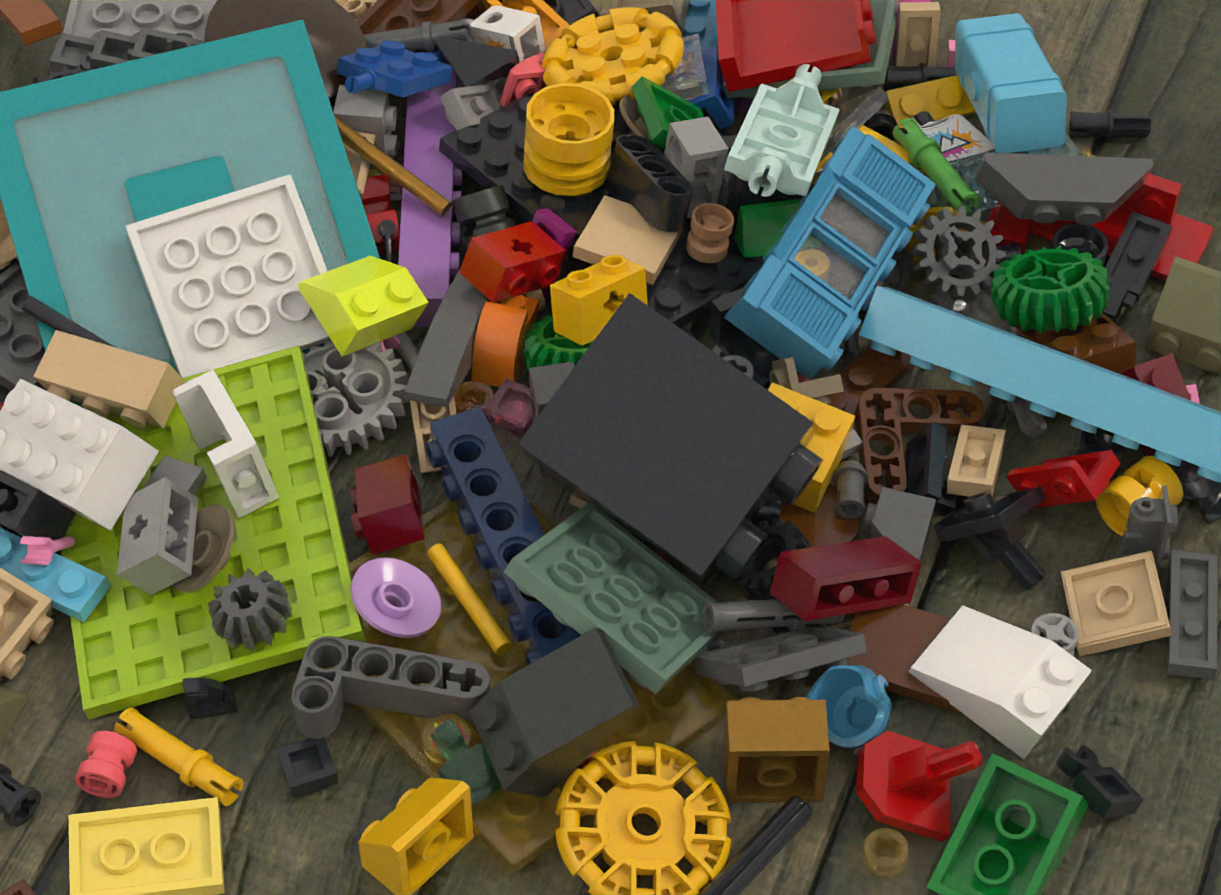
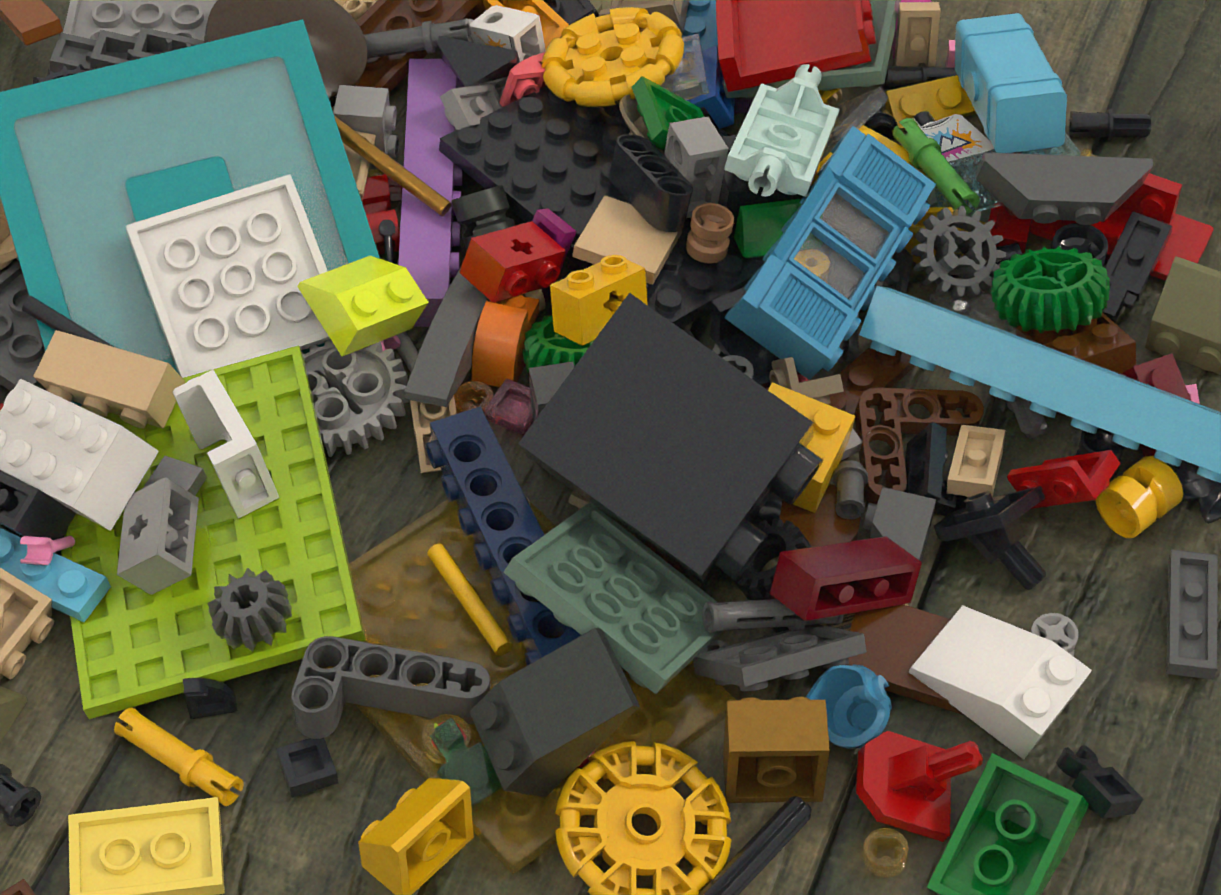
coral wheel [74,731,137,799] -> none
dark tan dish [173,504,234,593] -> none
blue plate [337,41,453,98] -> none
dark red brick [350,454,425,555] -> none
lavender dish [350,558,441,638] -> none
yellow wheel [523,83,614,196] -> none
tan tile [1061,550,1172,657] -> none
dark grey hinge [1119,486,1178,573] -> none

